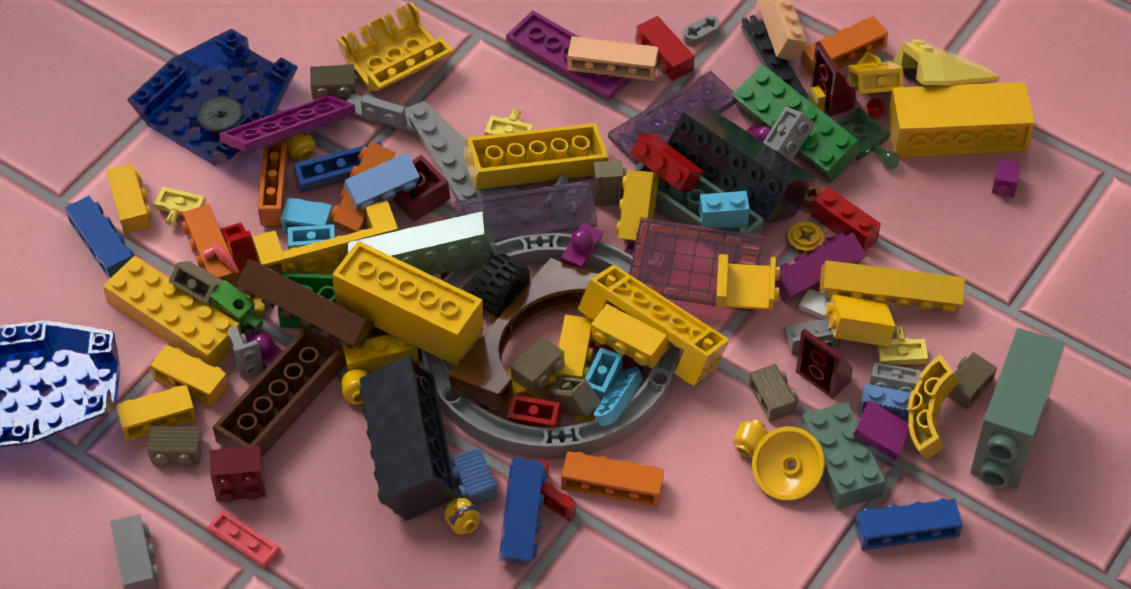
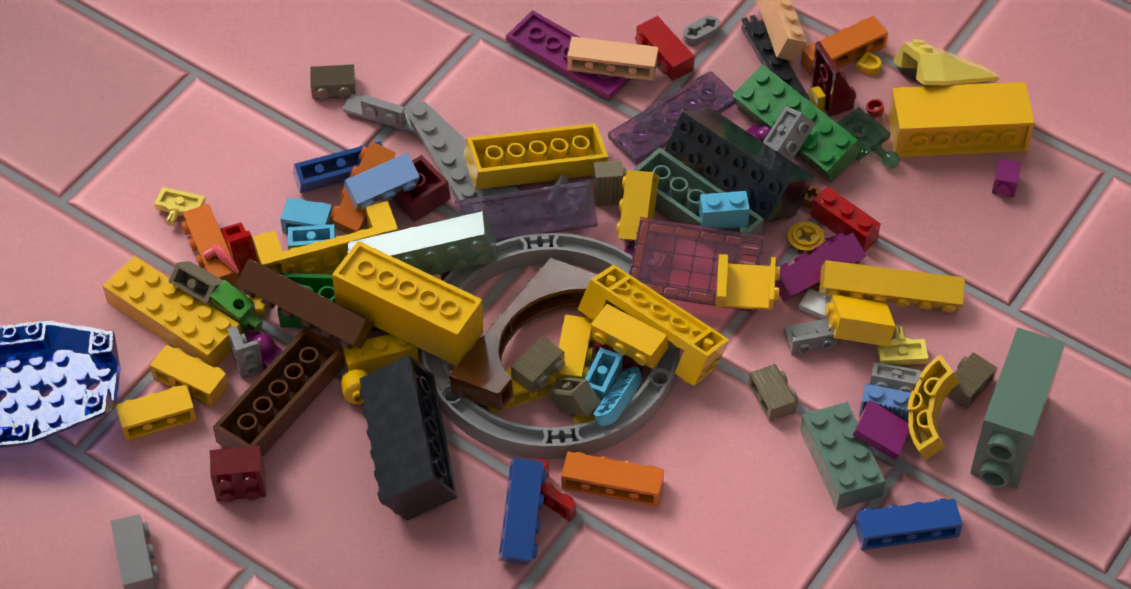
blue brick [65,196,135,279] -> none
yellow brick [106,163,152,234] -> none
clear blue wedge [127,29,298,166] -> none
dark tan brick [147,426,203,465] -> none
pearl dark grey wheel [197,96,244,133] -> none
coral tile [206,510,281,569] -> none
magenta plate [219,95,356,153] -> none
orange brick [258,140,289,226] -> none
yellow head [287,132,316,161] -> none
yellow slope [336,2,454,91] -> none
yellow head [444,498,481,535] -> none
medium blue brick [452,448,498,505] -> none
black tyre [471,253,530,318] -> none
light yellow plate [484,108,534,135] -> none
red brick [507,395,563,428] -> none
magenta tile [561,223,603,269] -> none
red brick [630,134,704,191] -> none
yellow head [733,419,768,457] -> none
yellow dish [752,426,825,501] -> none
dark red slope [796,329,853,399] -> none
yellow panel [848,61,904,94] -> none

